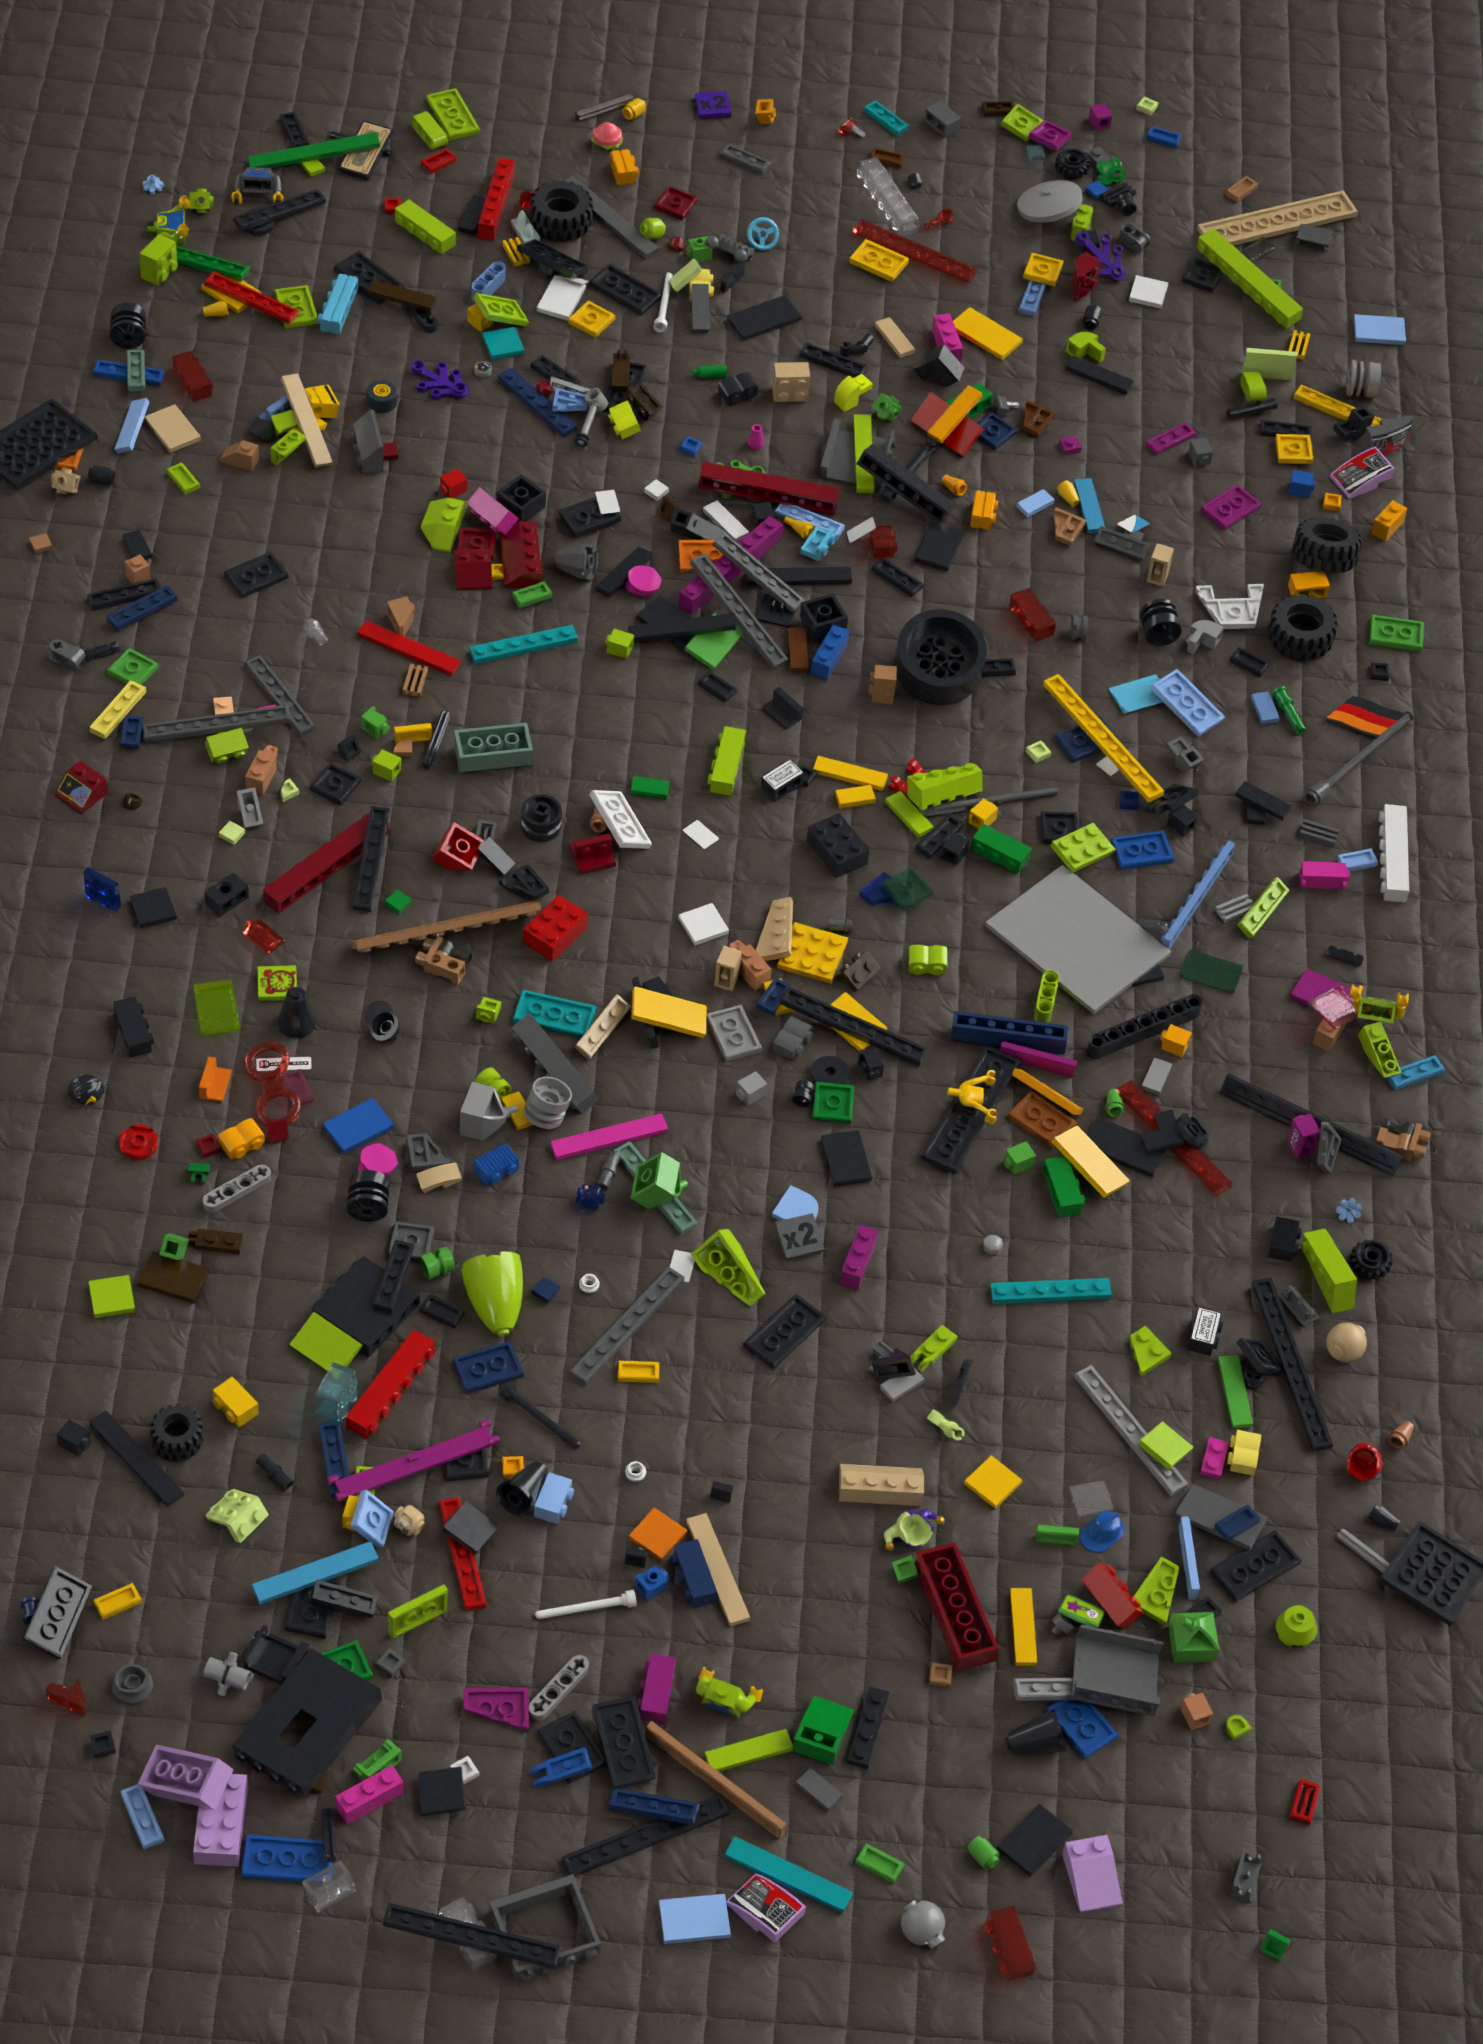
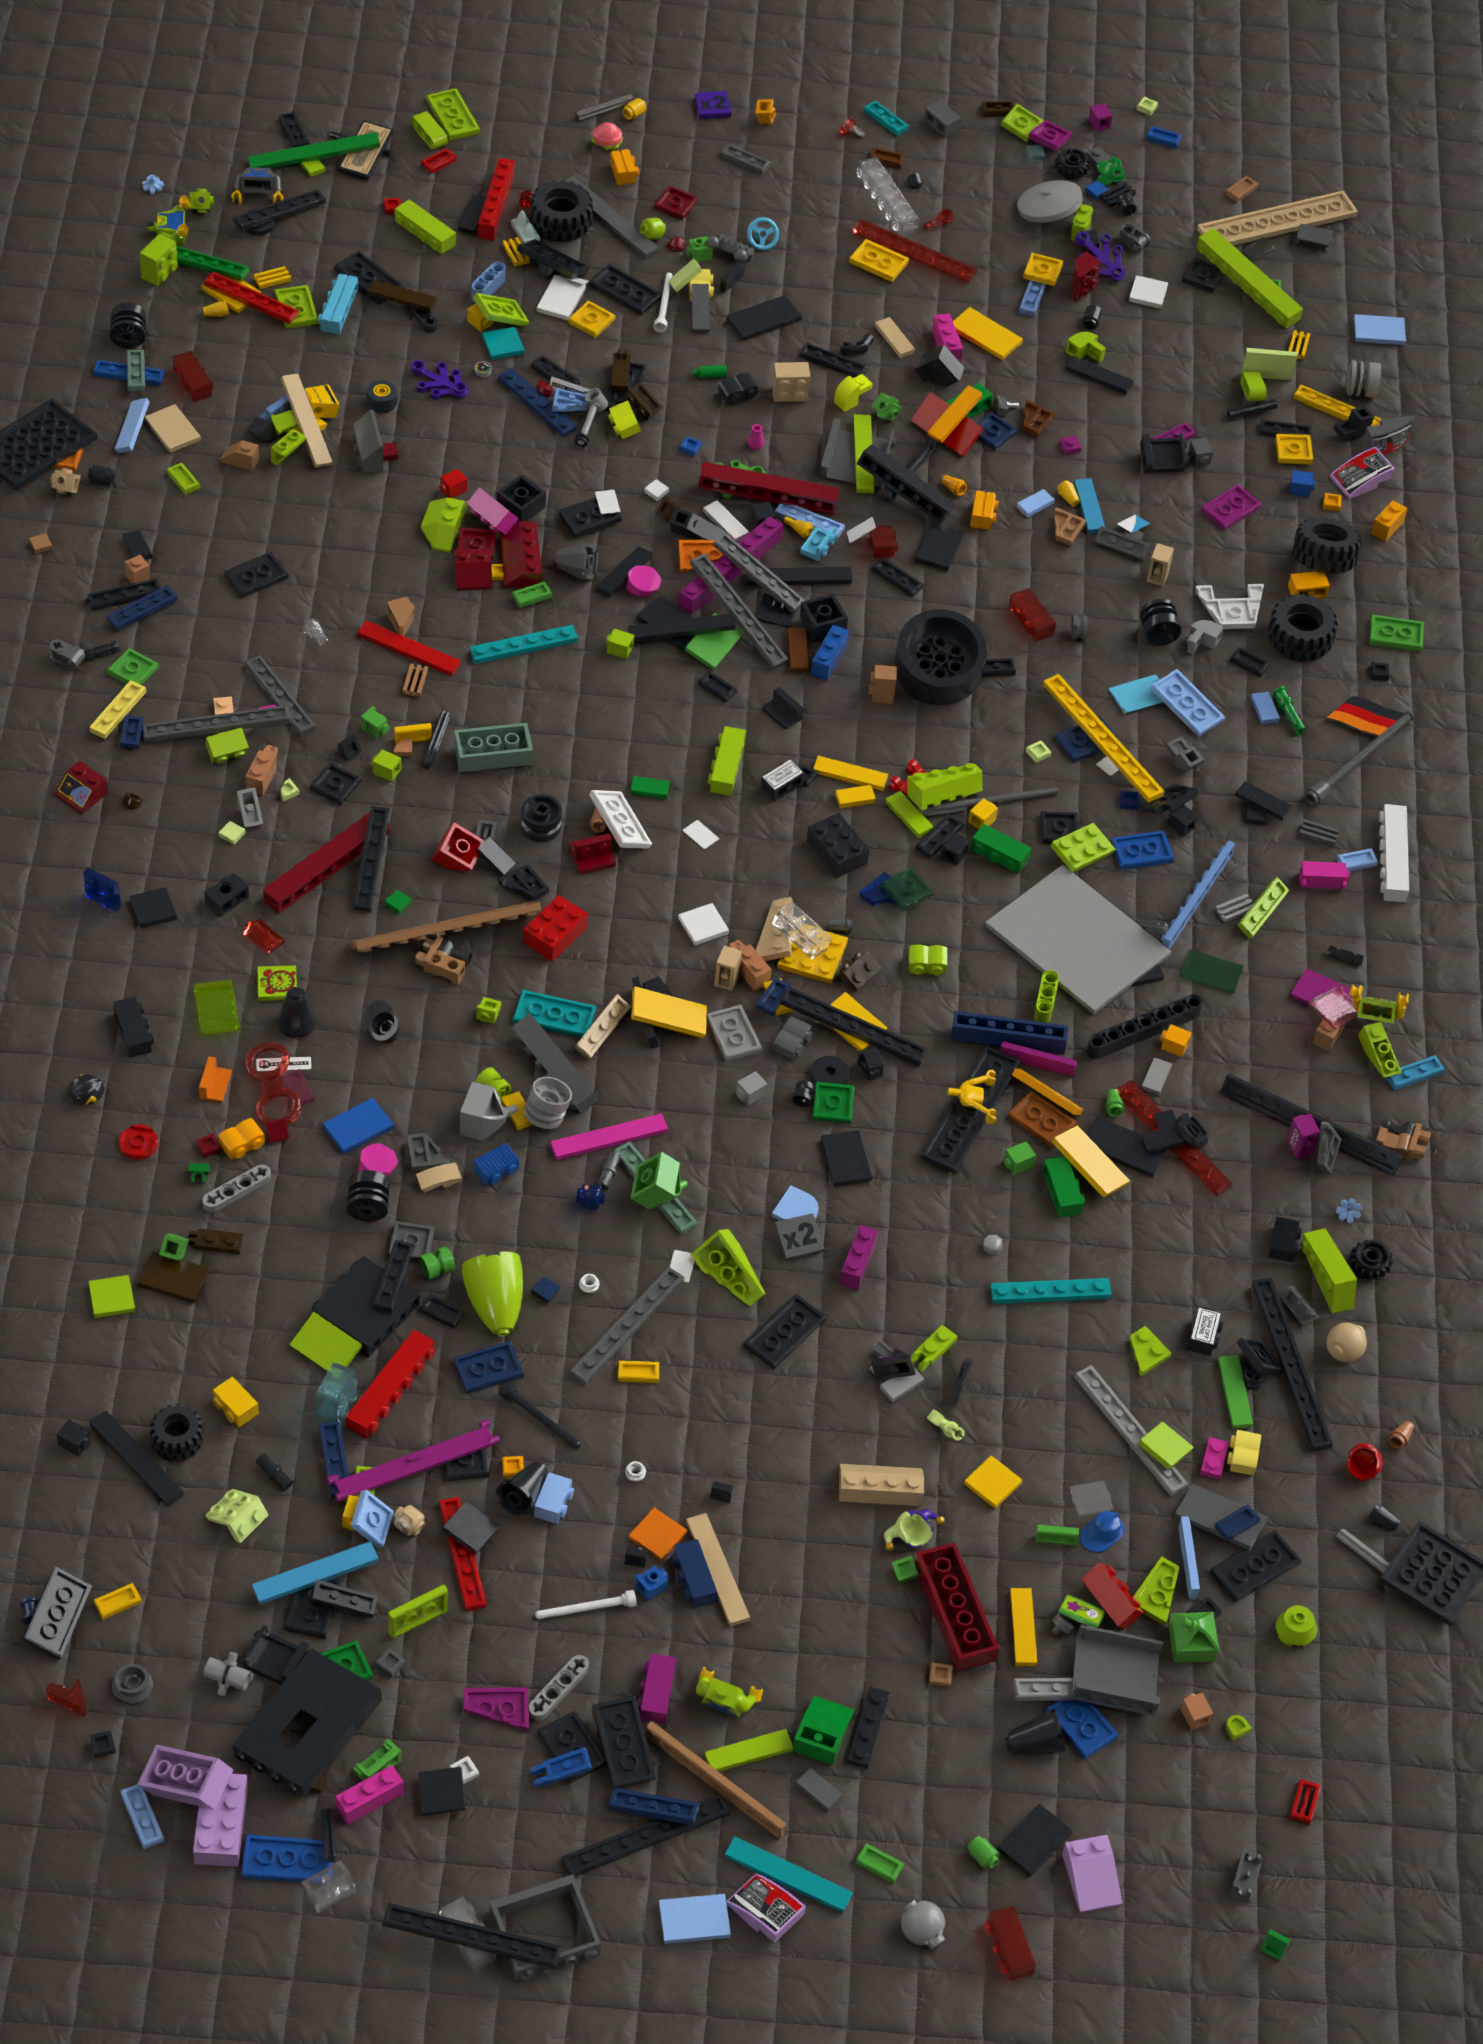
none -> yellow tile [254,266,291,289]
none -> clear brick [772,902,832,959]
none -> black panel [1140,433,1189,473]

